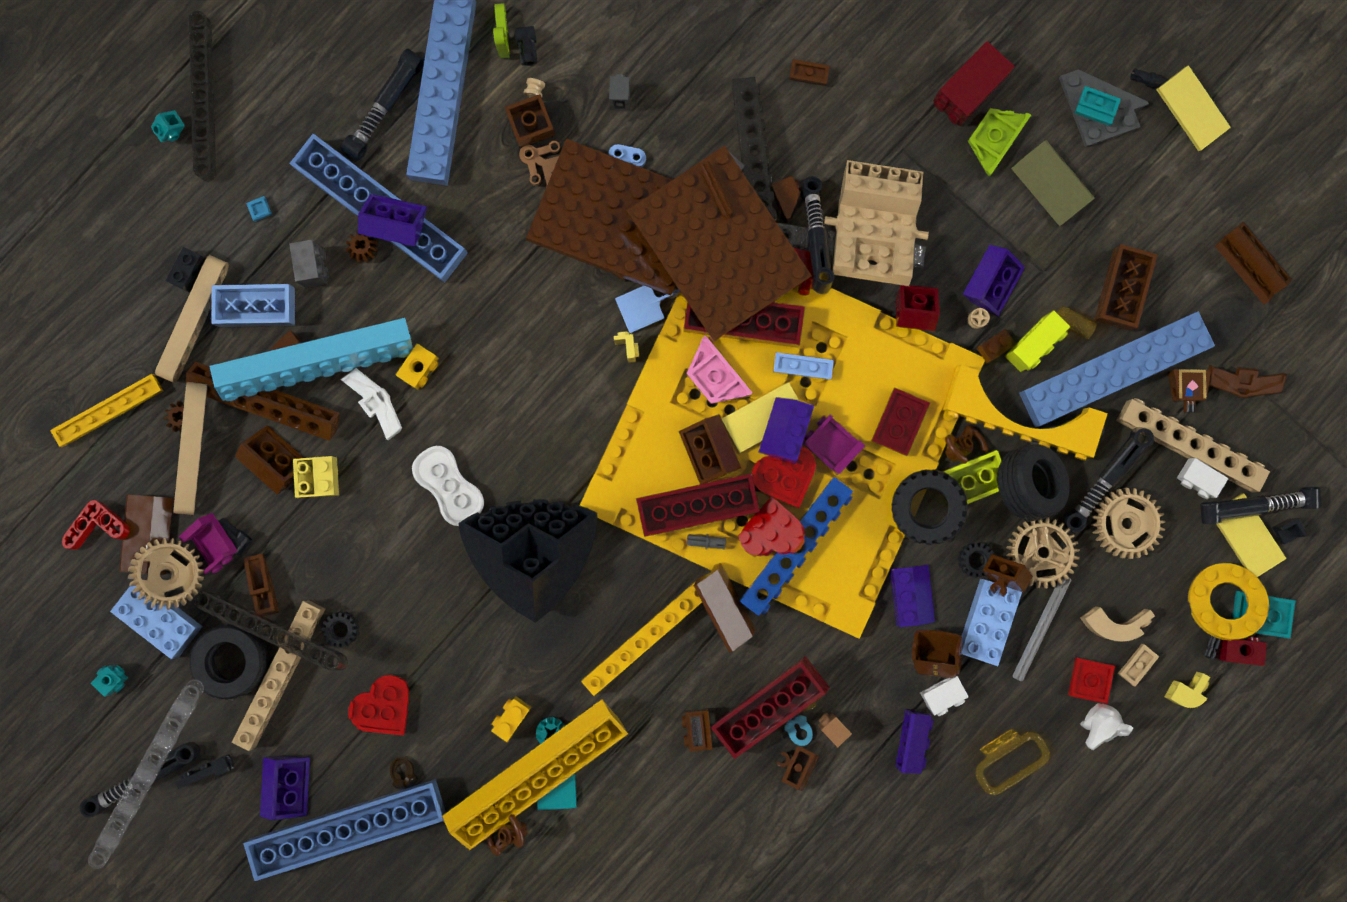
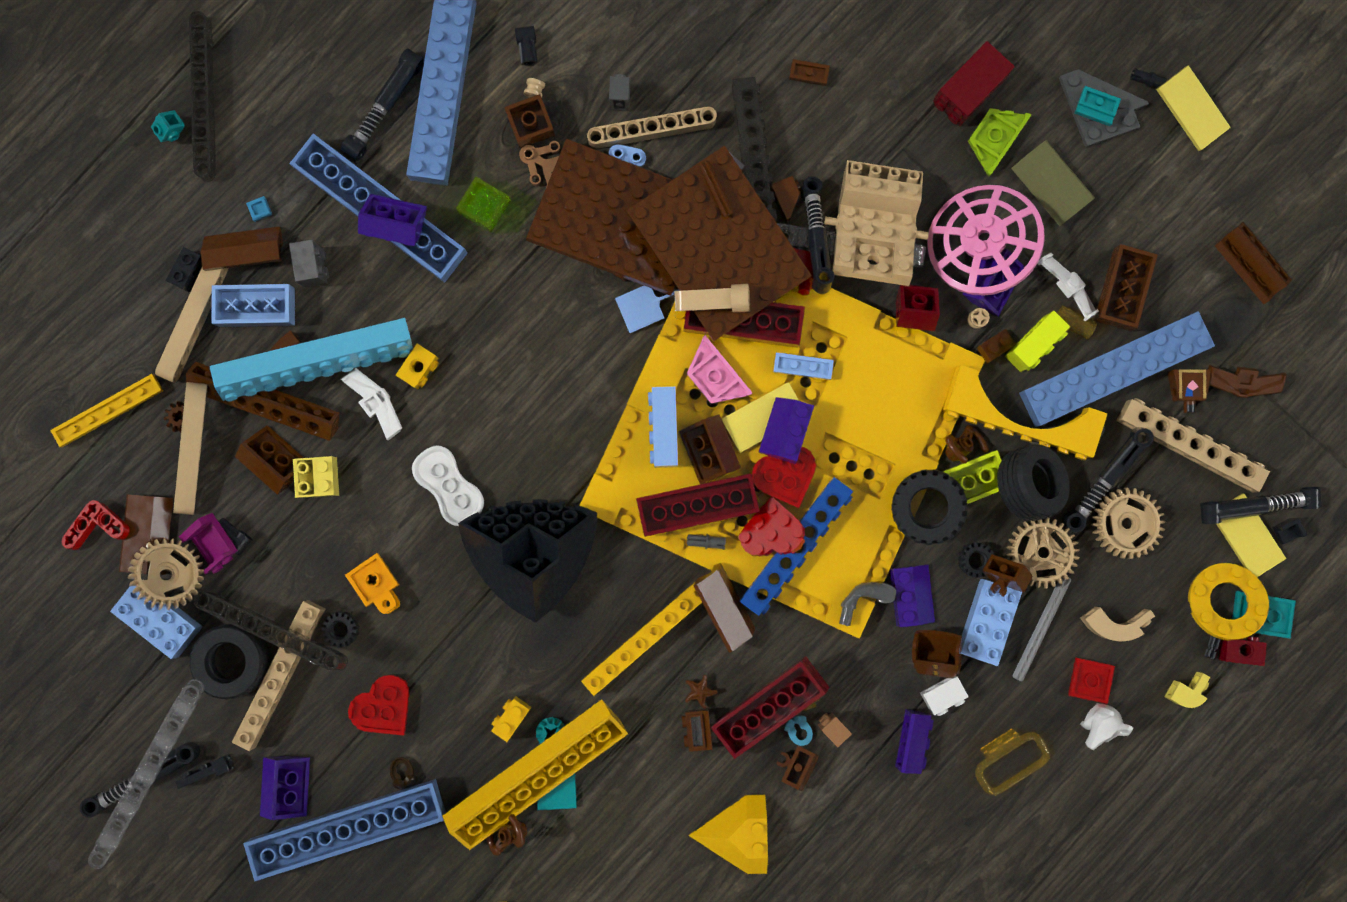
teal brick [90,665,128,697] -> none
reddish brown slope [243,554,279,617] -> none
reddish brown gear [346,230,378,263] -> none
lime beam [493,3,510,58] -> none
light yellow bracket [614,332,639,363] -> none
magenta panel [803,414,865,475] -> none
dark red plate [871,387,930,456] -> none
tan plate [1118,644,1159,687] -> none
white brick [1177,458,1228,499] -> none
none -> reddish brown slope [201,226,283,271]
none -> light orange plate [345,553,400,614]
none -> clear neon green brick [456,176,511,233]
none -> tan beam [587,107,717,149]
none -> light blue brick [648,386,678,468]
none -> tan beam [674,284,750,312]
none -> reddish brown animal [685,674,717,709]
none -> yellow wedge [689,794,768,874]
none -> dark grey piece [839,582,896,626]
none -> bright pink dish [927,185,1045,295]
none -> white plate [1037,253,1099,321]

